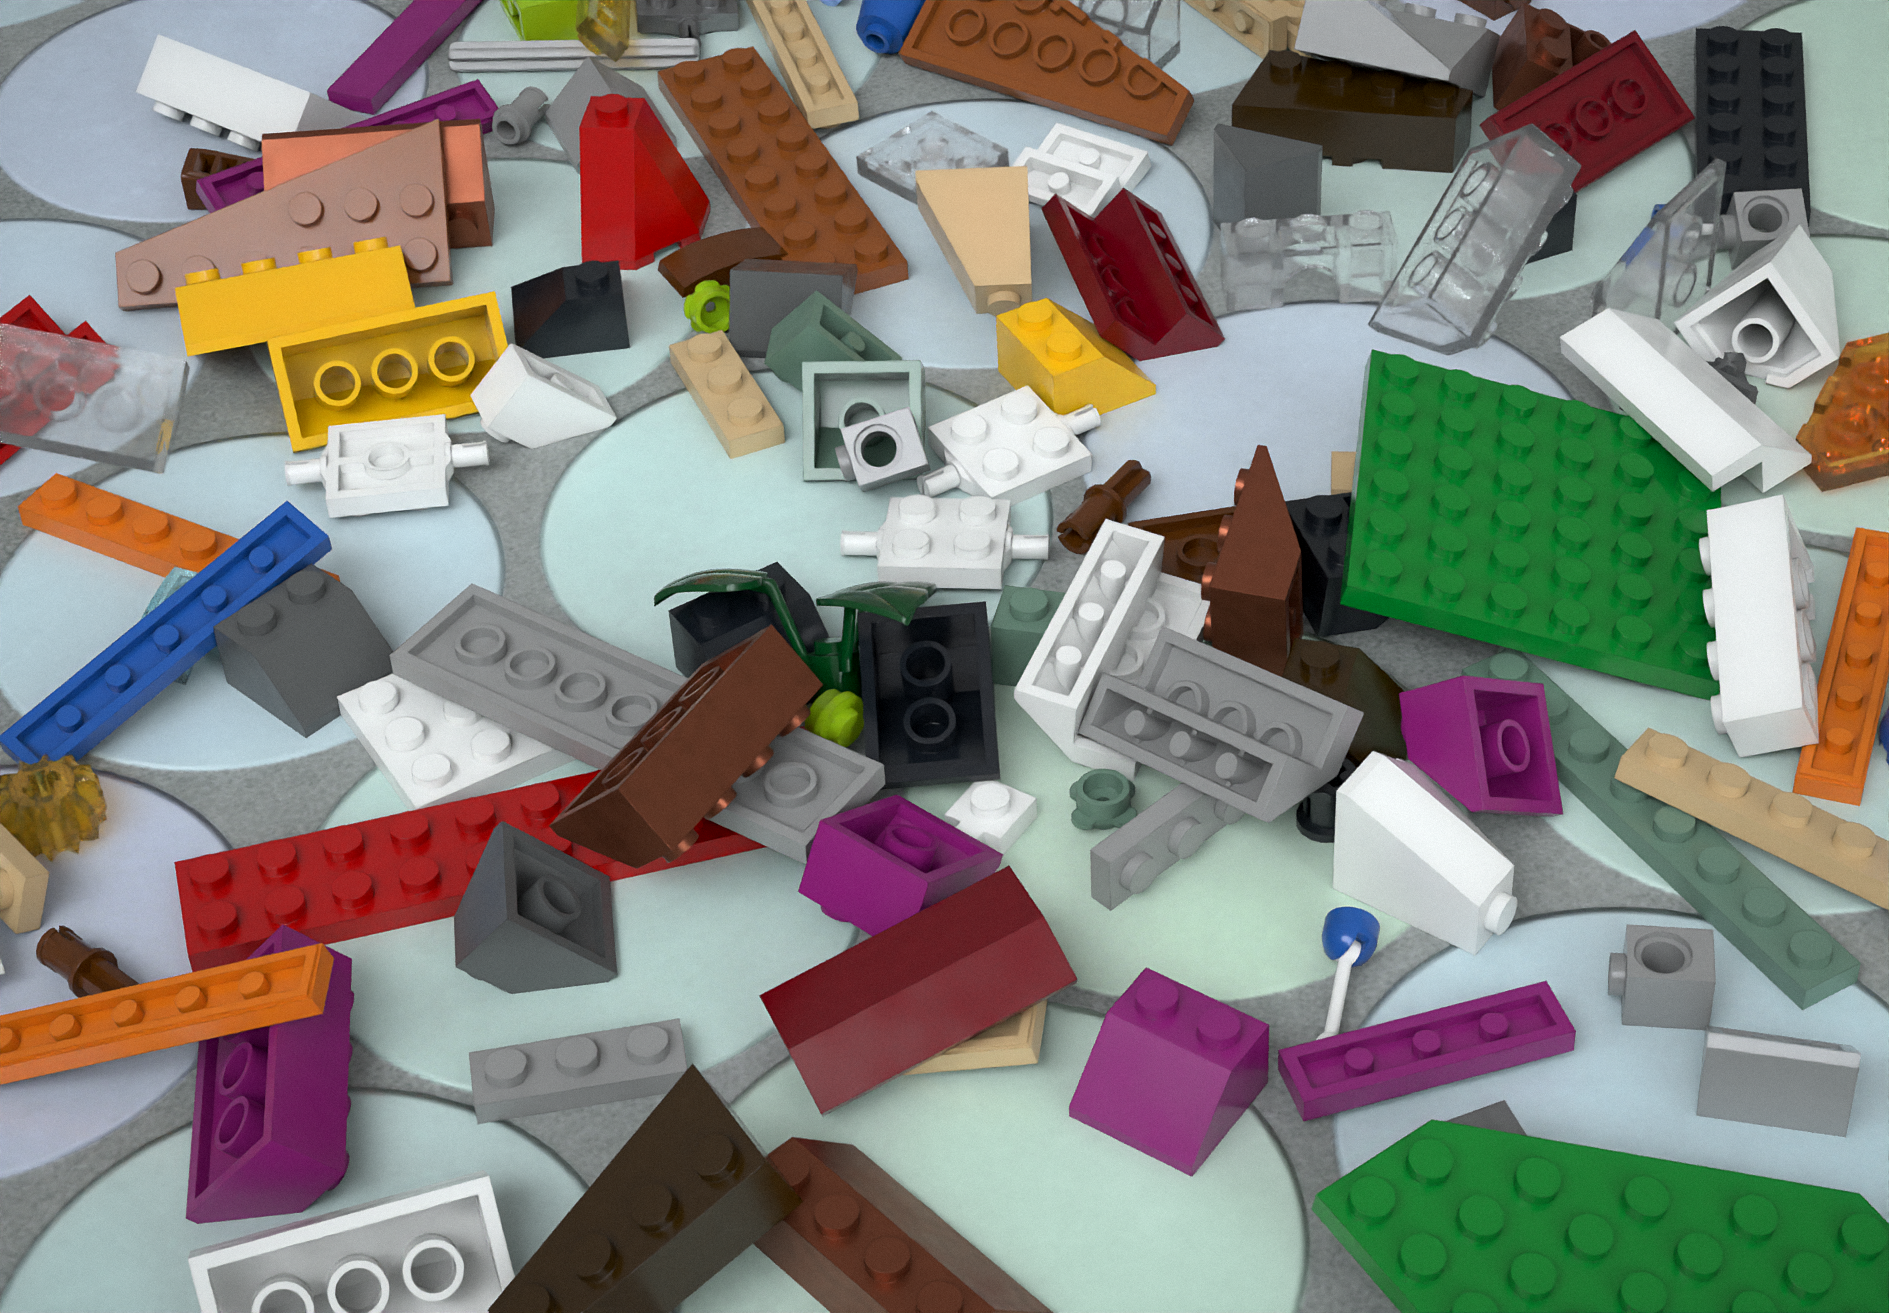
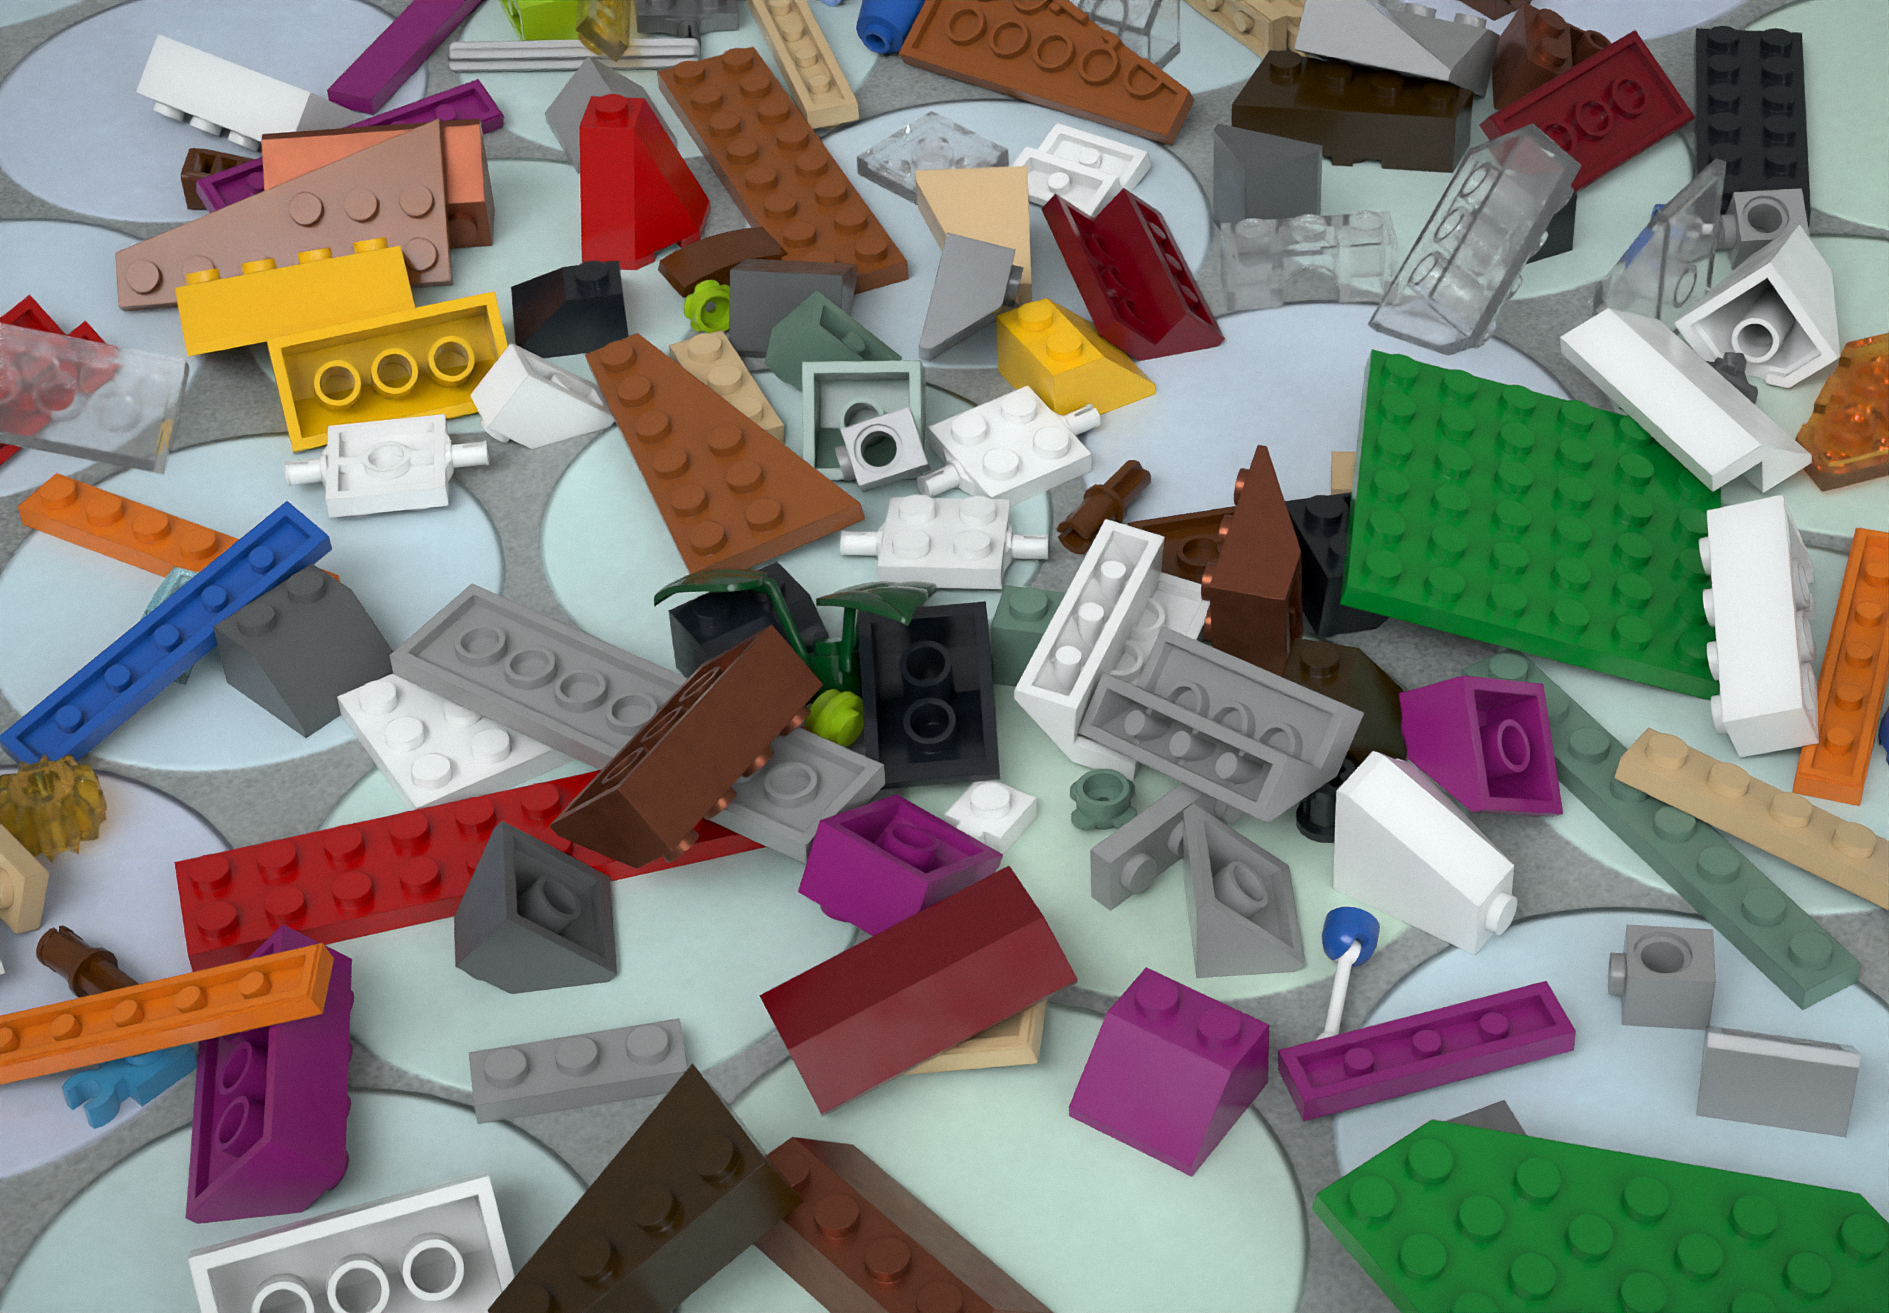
light grey pin [492,86,550,144] -> none
none -> dark azure plate [61,1044,197,1129]
none -> dark orange wing [585,333,865,574]
none -> slope [919,232,1024,361]
none -> light grey slope [1183,803,1305,978]

